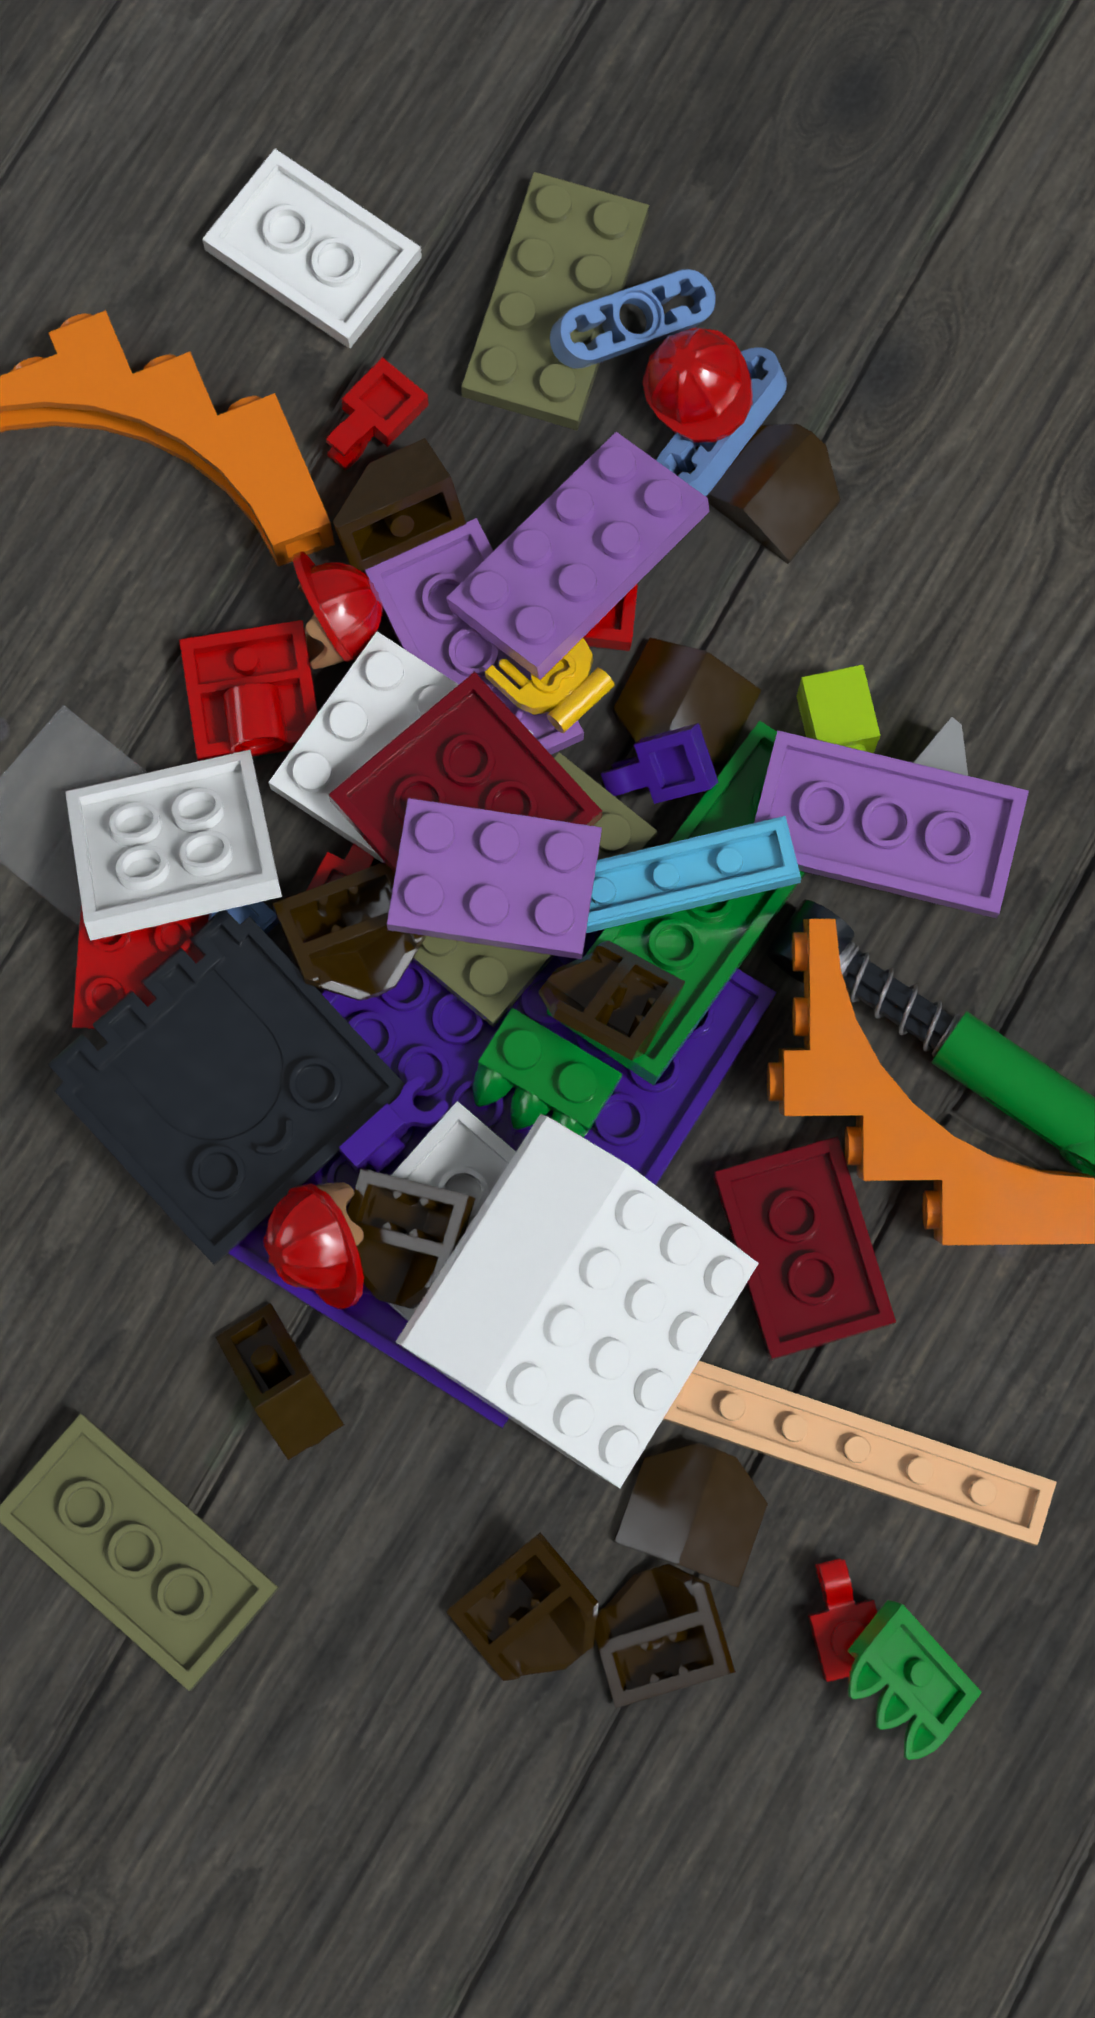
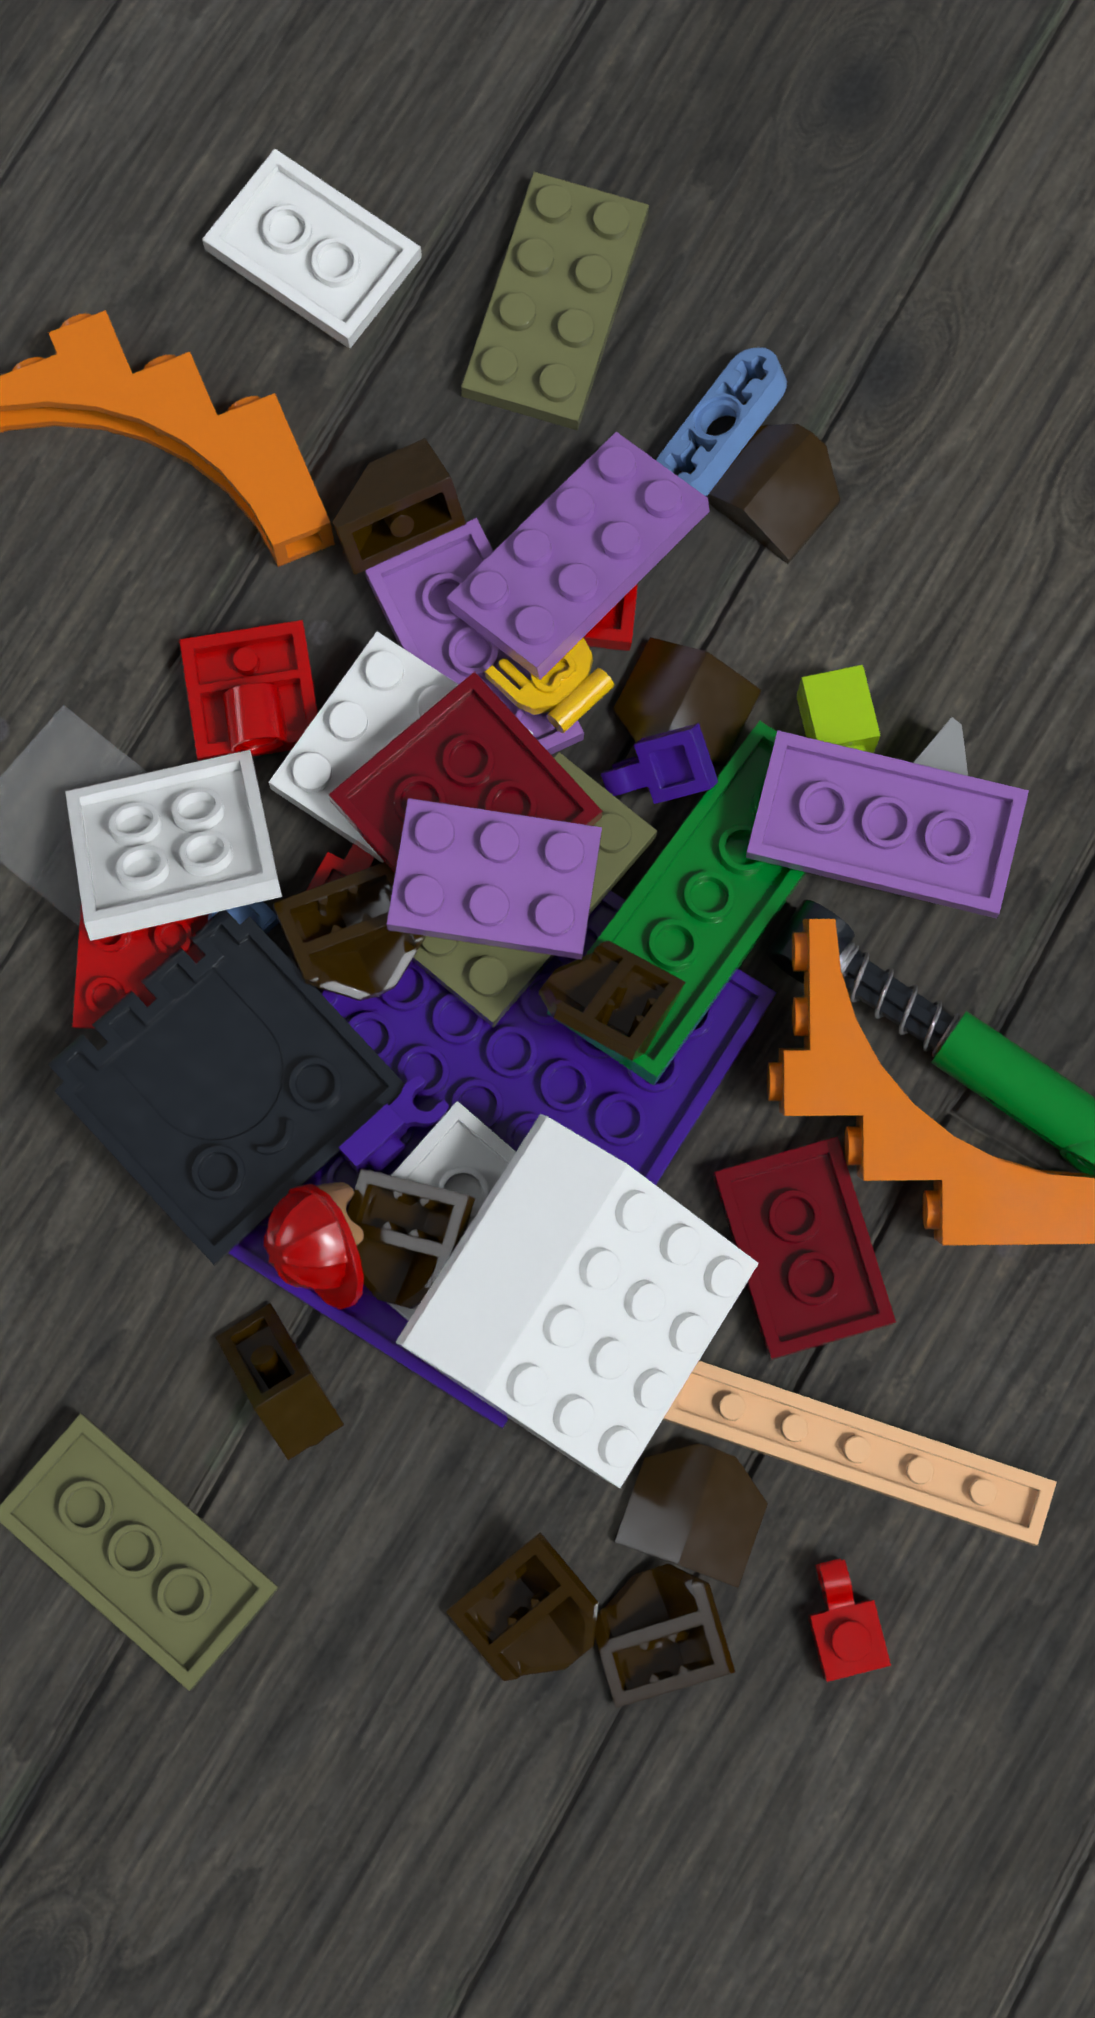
red piece [293,551,383,669] -> none
red plate [326,357,428,471] -> none
green plate [473,1008,622,1138] -> none
medium blue beam [550,269,715,369] -> none
medium azure tile [586,816,801,933] -> none
red piece [643,327,753,442] -> none
green plate [848,1600,982,1760] -> none

